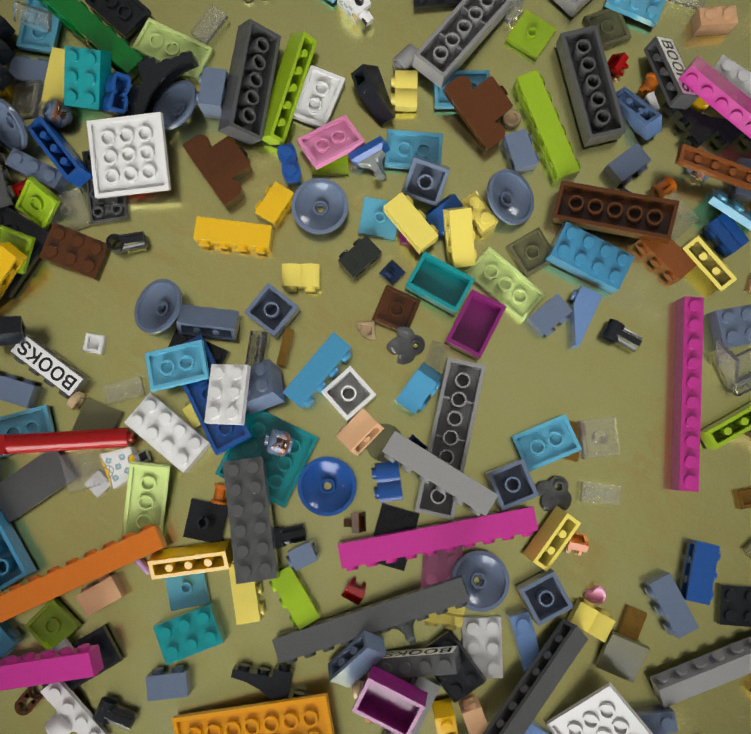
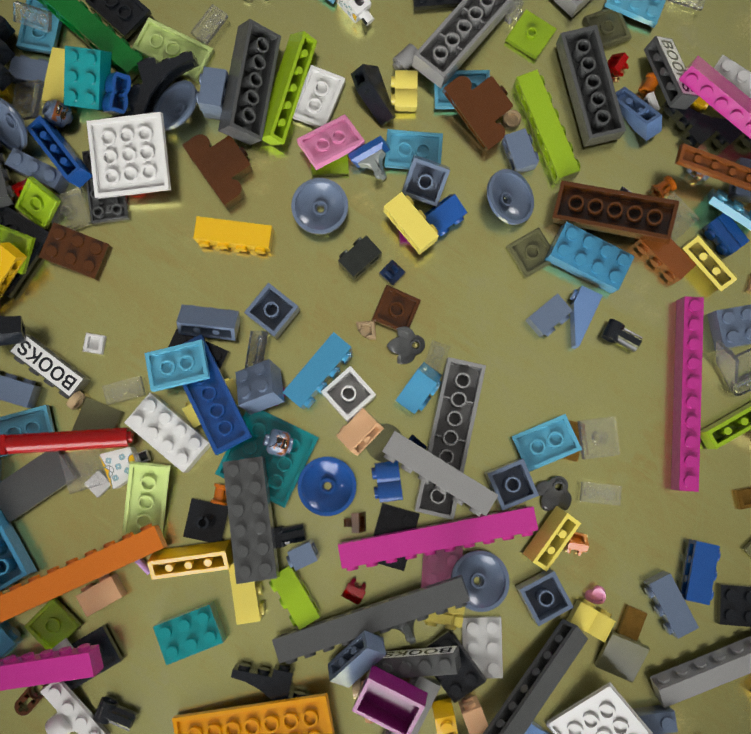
black piece [106,231,147,255] -> none
sand blue dish [134,279,182,334] -> none
sand blue brick [146,665,192,701] -> none
medium azure plate [165,573,211,611] -> none
white plate [204,364,251,425] -> none
yellow brick [255,181,294,229] -> none
pearl gold tile [276,327,294,368] -> none
blue brick [277,143,303,189] -> none
light yellow brick [281,263,321,293] -> none
medium azure plate [358,197,397,241] -> none
teal piece [405,251,475,316] -> none
light yellow brick [443,206,477,268] -> none
magenta piece [444,289,507,360] -> none
light yellow brick [461,191,498,236] -> none
yellowish green tile [465,246,546,324] -> none
medium blue slope [506,607,539,672] -> none
sand blue brick [603,143,651,188] -> none
light nougat brick [691,5,738,36] -> none

